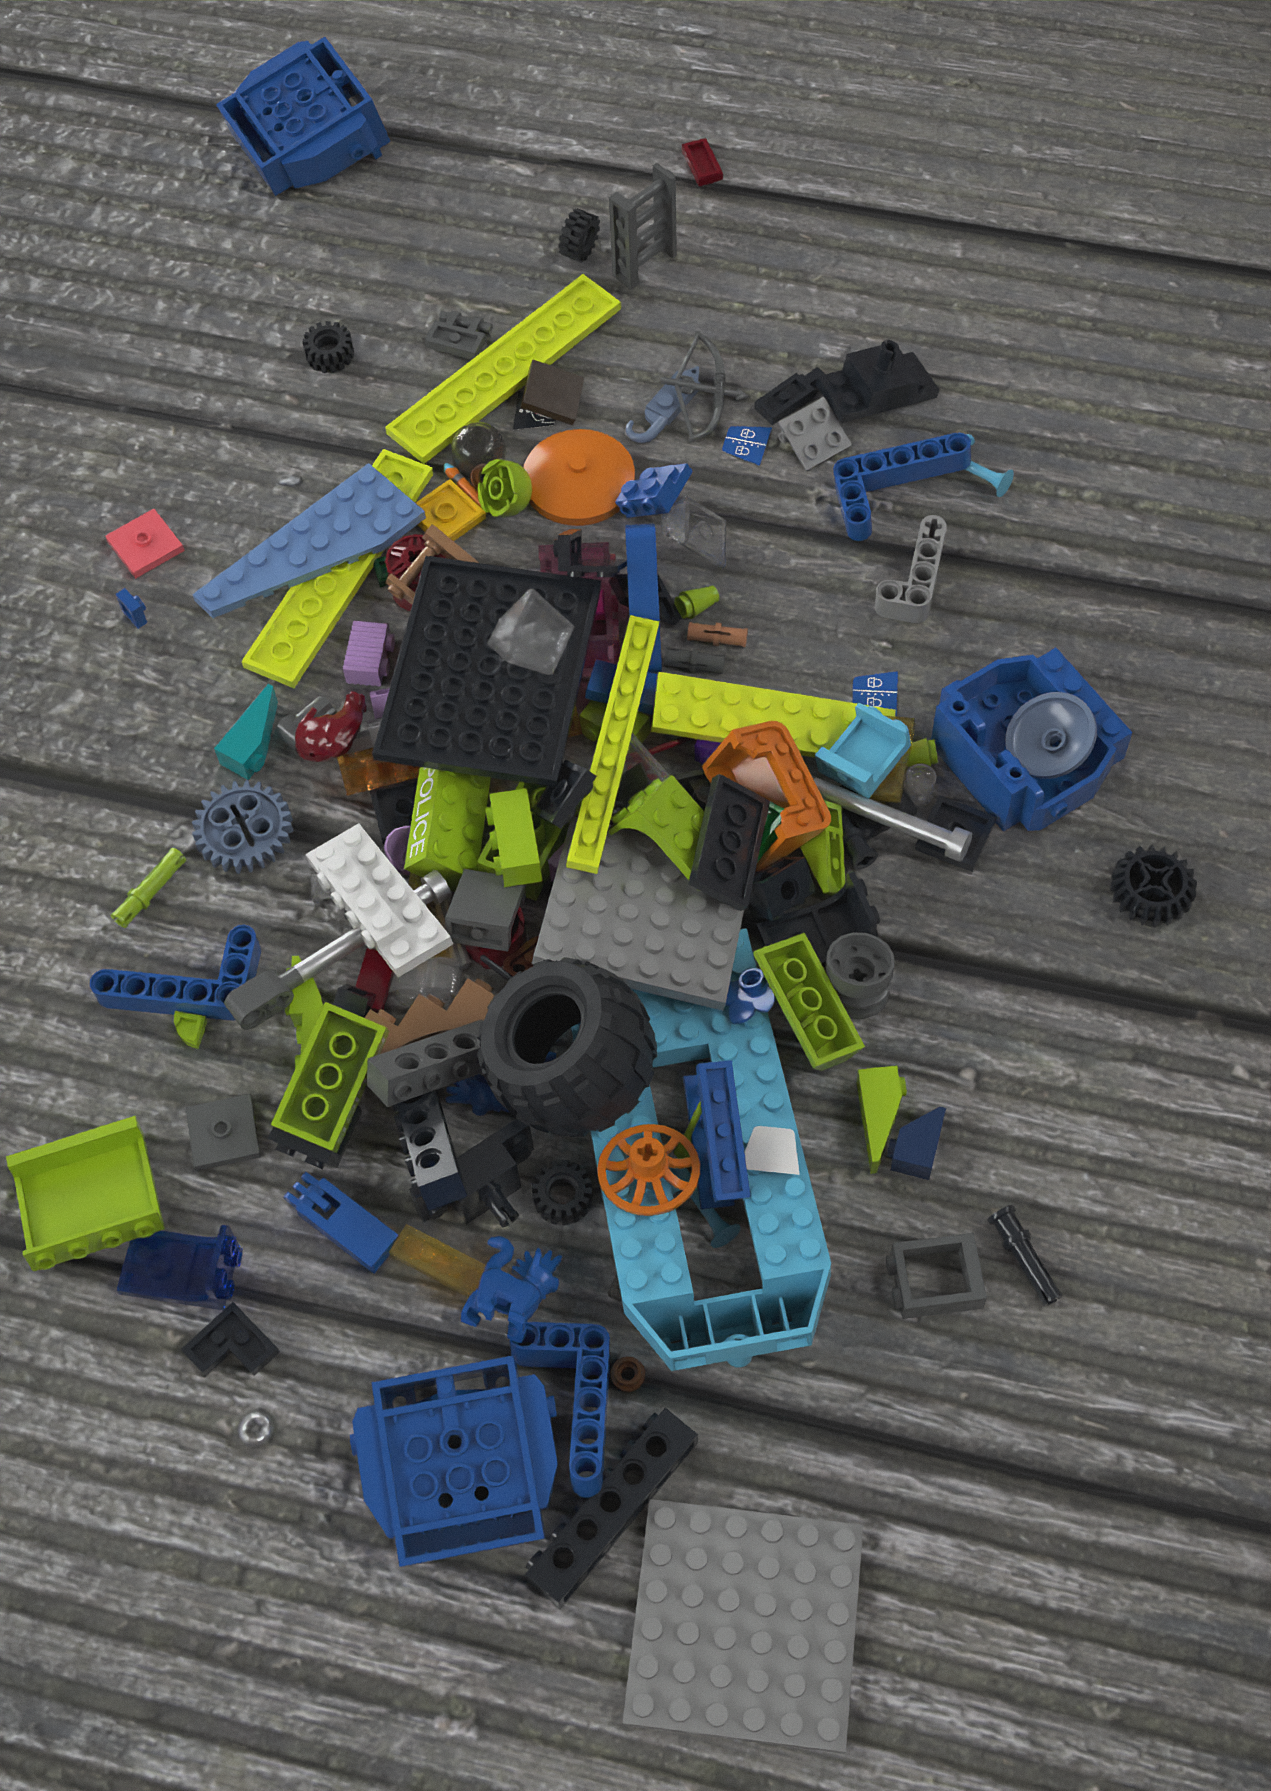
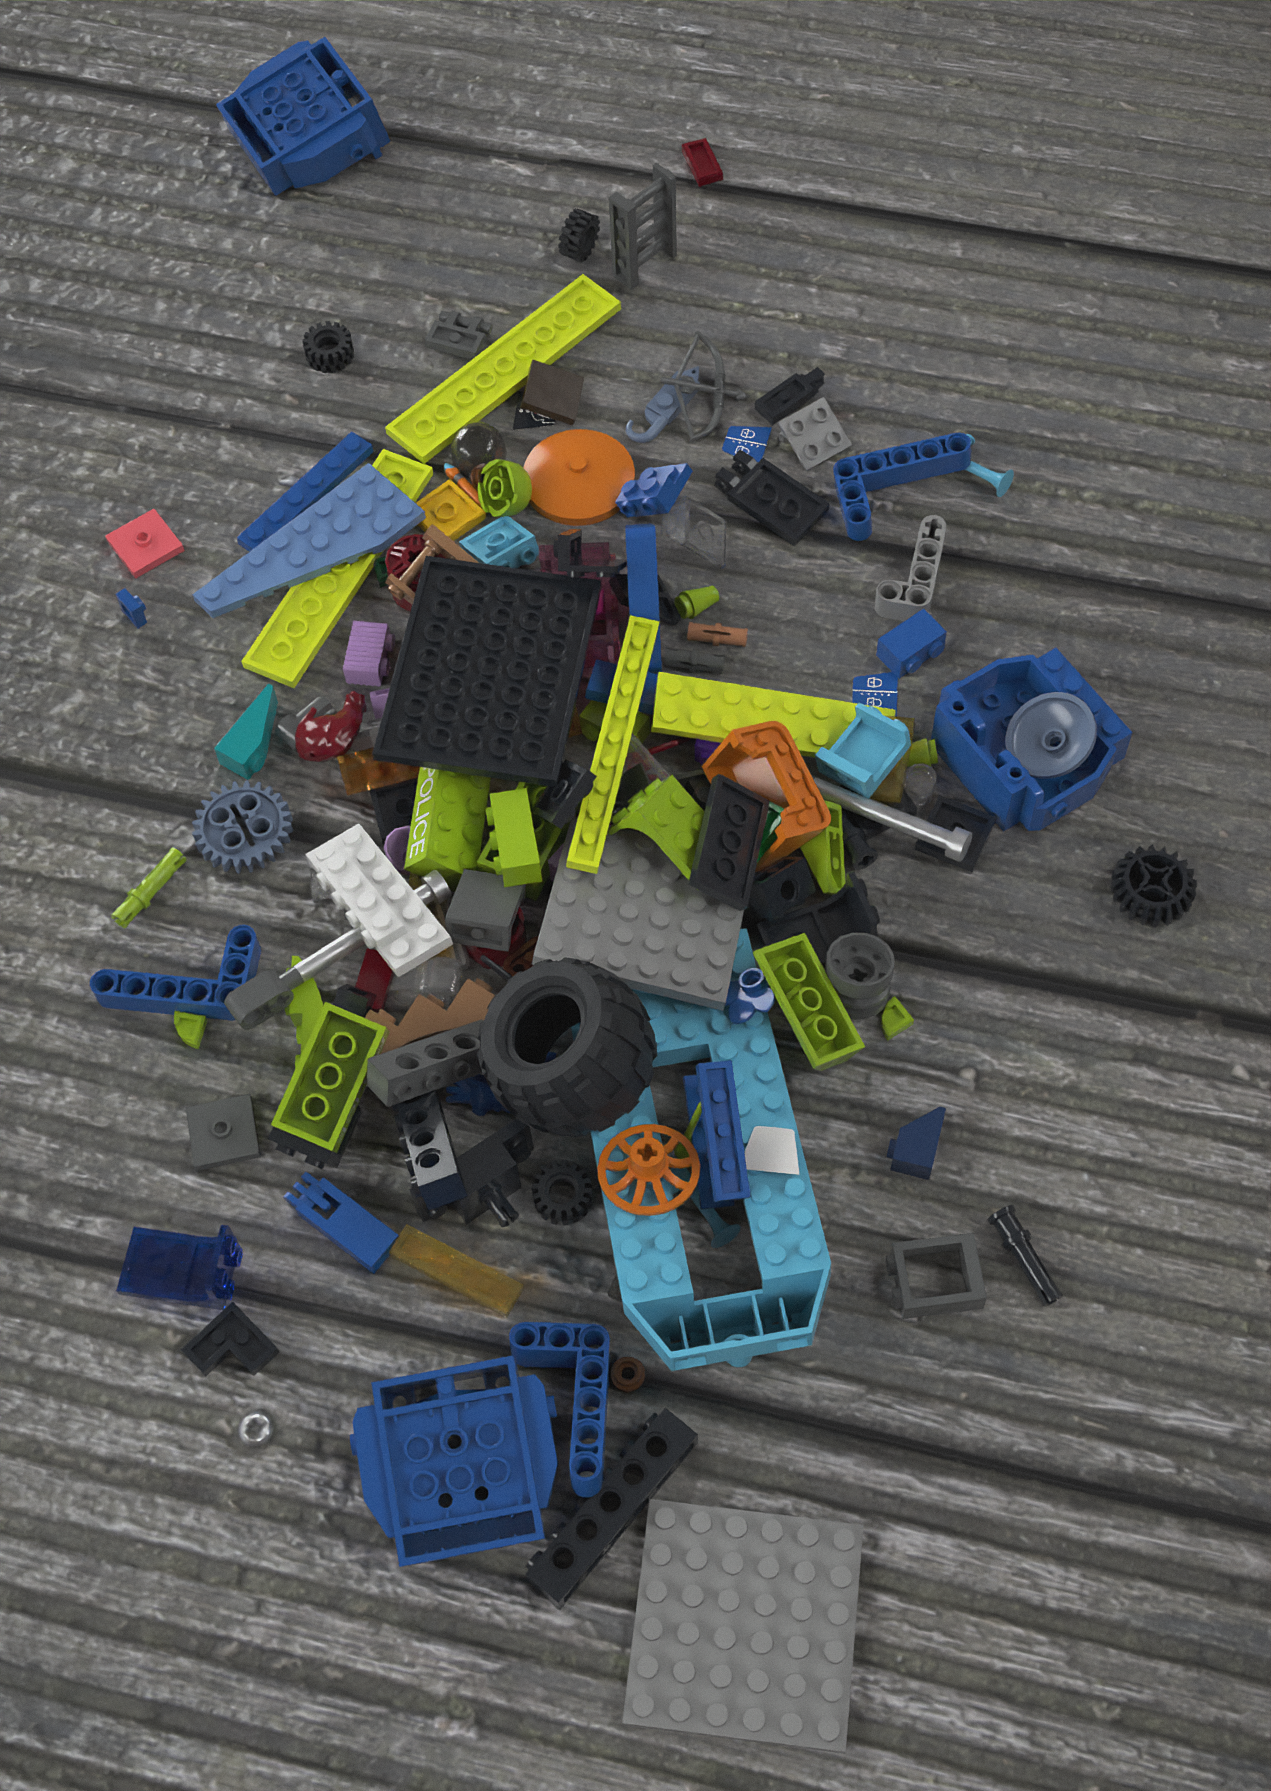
lime panel [6,1116,165,1272] -> none
blue animal [461,1236,562,1343] -> none
clear slope [487,589,575,675] -> none
black brick [816,340,940,423] -> none
lime slope [856,1066,907,1174] -> none
none -> blue plate [237,431,374,552]
none -> medium azure plate [459,516,540,568]
none -> black tile [714,450,830,546]
none -> blue brick [876,608,947,679]
none -> lime tile [881,996,914,1041]

